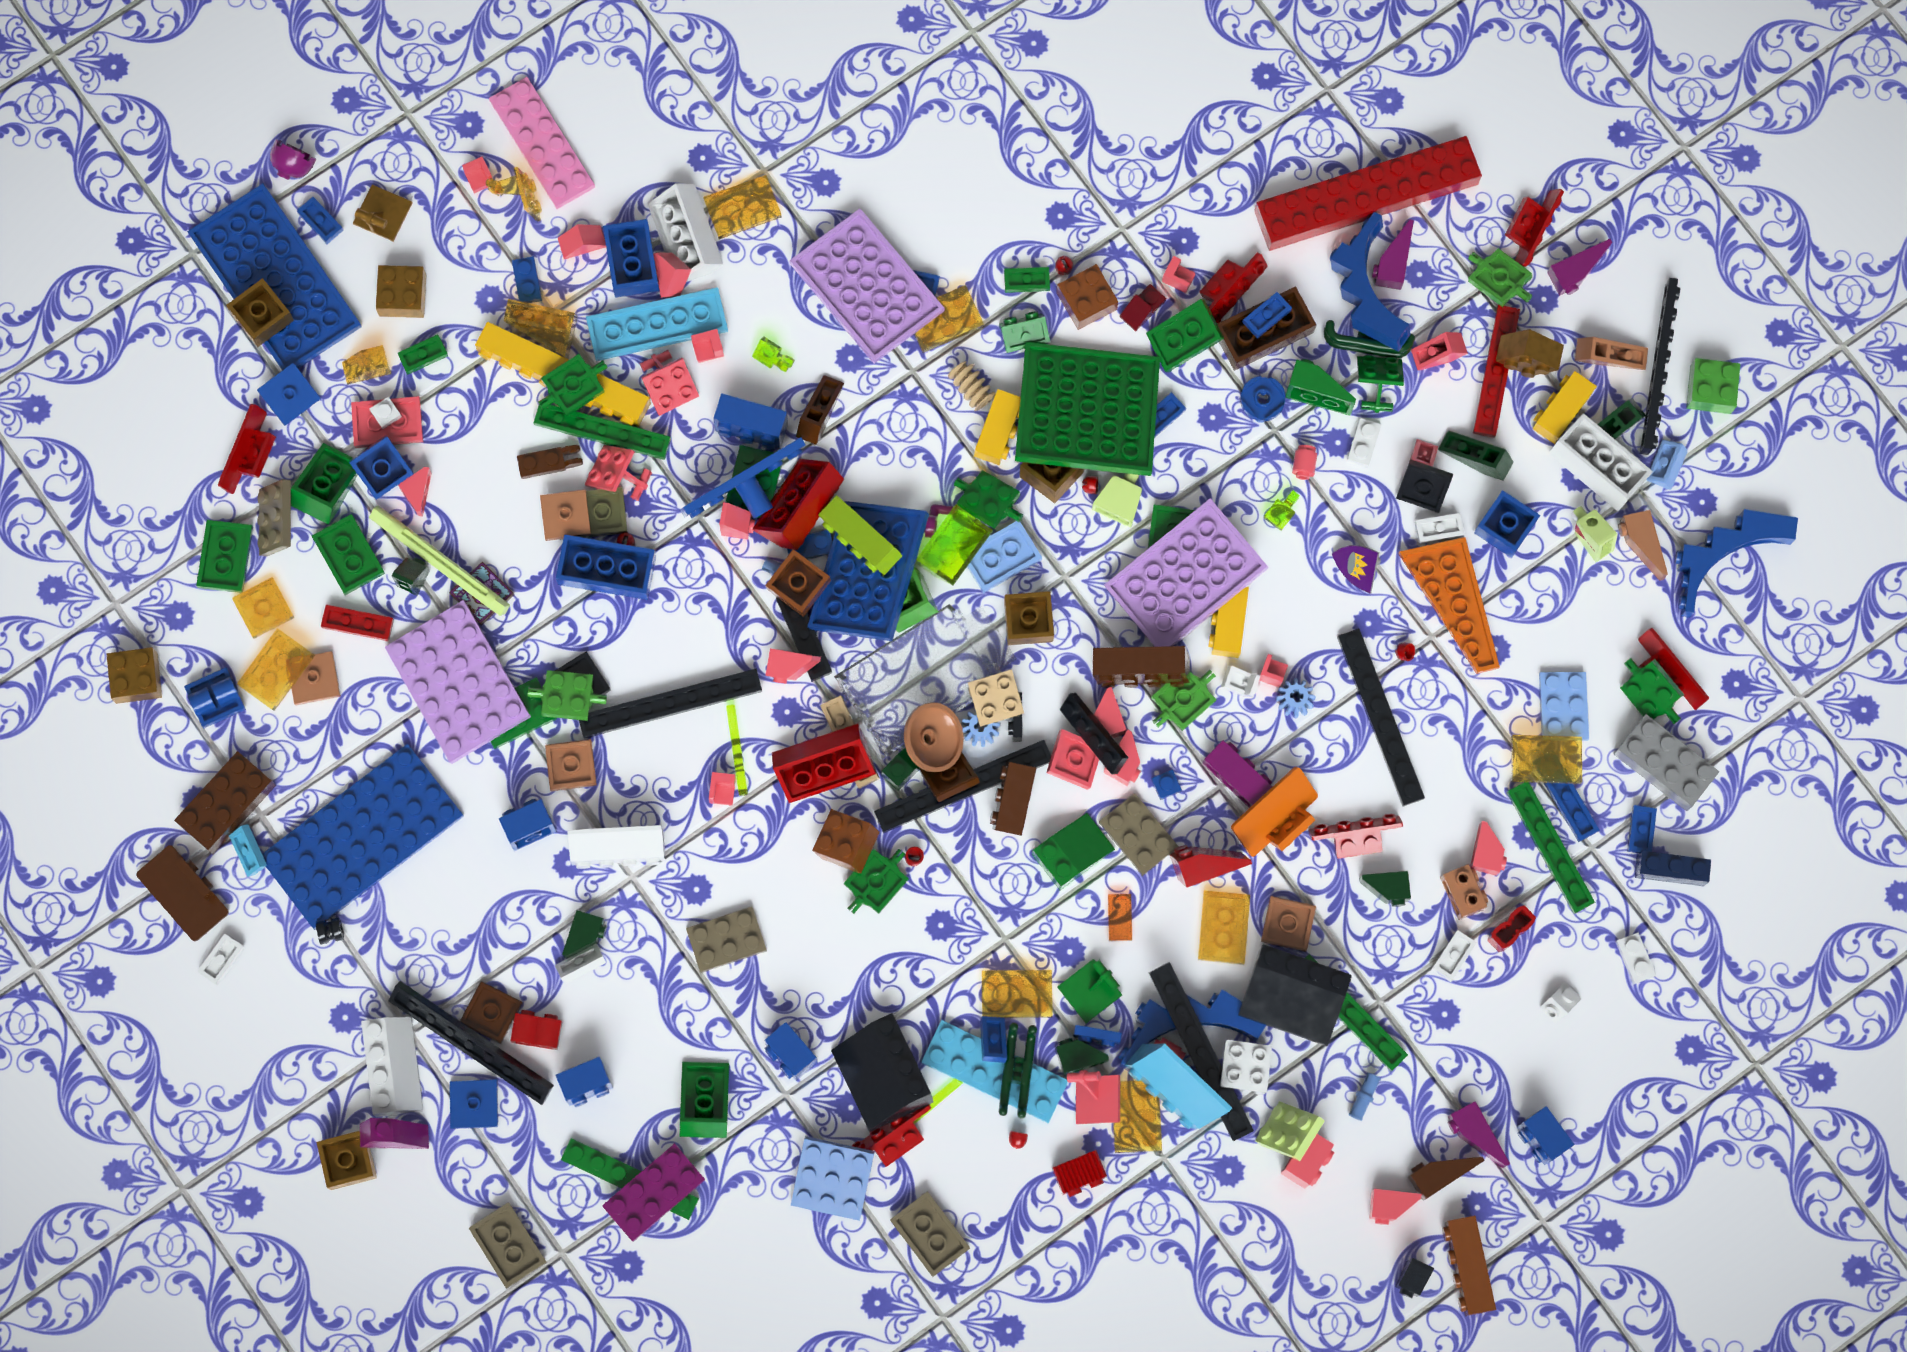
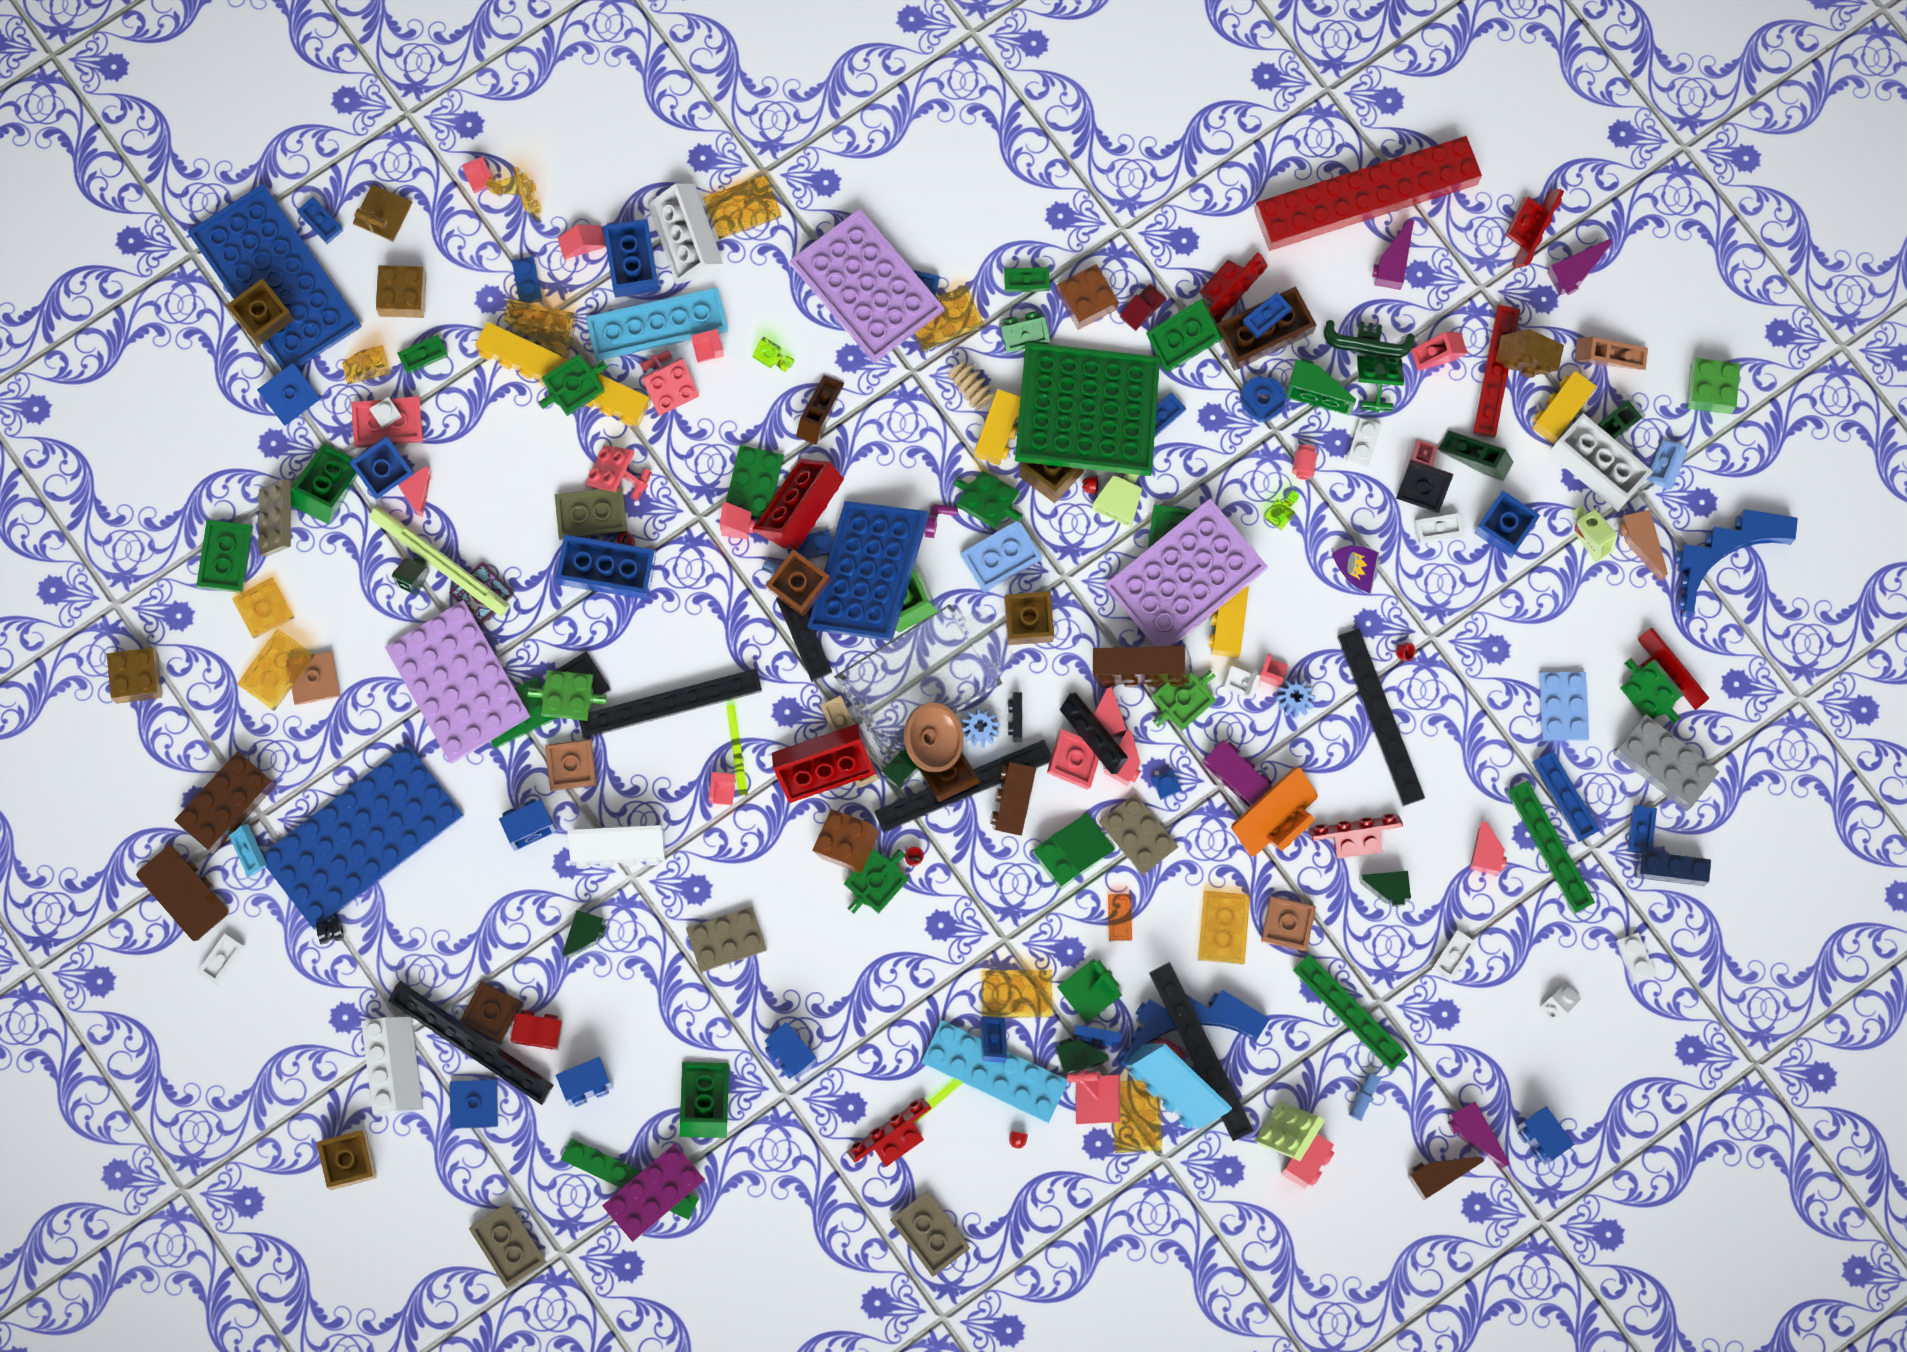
blue plate [184,667,246,729] -> none
red bracket [218,404,276,494] -> none
magenta cylinder [270,139,317,180] -> none
green plate [312,514,385,596] -> none
red plate [321,605,394,642] -> none
magenta slope [360,1118,429,1149] -> none
bright pink plate [489,77,595,209] -> none
reddish brown hinge [517,445,583,479] -> none
green plate [533,405,671,460] -> none
nougat plate [540,490,591,541] -> none
white plate [555,944,606,985] -> none
coral slope [653,252,692,298] -> none
blue plate [680,437,806,519] -> none
blue brick [713,393,788,450] -> none
coral slope [766,648,821,684] -> none
medium blue plate [790,1136,875,1221] -> none
lime brick [818,495,903,575] -> none
black slope [831,1013,934,1132] -> none
clear neon green slope [916,504,993,586] -> none
tan hinge [967,669,1024,727] -> none
dark green piece [998,1022,1037,1119] -> none
red brick [1052,1150,1107,1198] -> none
red hinge [1055,256,1073,275] -> none
coral panel [1162,256,1195,293] -> none
red slope [1169,845,1252,888] -> none
white bracket [1220,1040,1272,1095] -> none
black slope [1238,944,1352,1046] -> none
blue arch [1330,212,1411,352] -> none
coral slope [1369,1189,1422,1225] -> none
black slope [1395,1258,1434,1299] -> none
orange wing [1398,537,1500,674] -> none
nougat brick [1440,864,1488,920] -> none
dark orange brick [1442,1216,1496,1316] -> none
bright green plate [1468,248,1532,307] -> none
red brick [1487,905,1536,953] -> none
clear yellow plate [1511,735,1582,784] -> none
black plate [1639,277,1681,455] -> none

